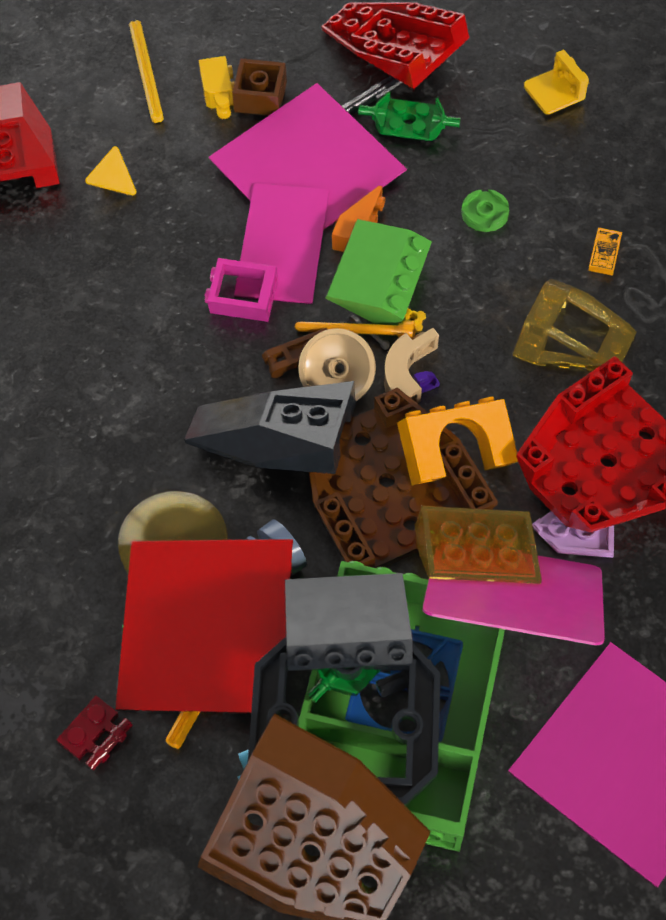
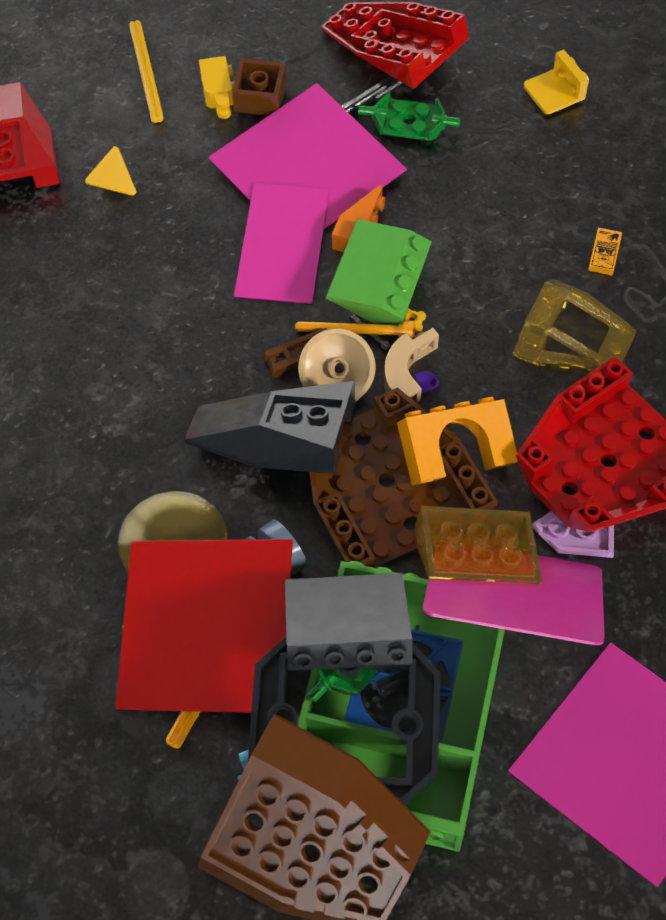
dark red plate [56,696,133,771] -> none
dark pink window [205,258,278,322] -> none
bright green tile [461,189,509,232] -> none

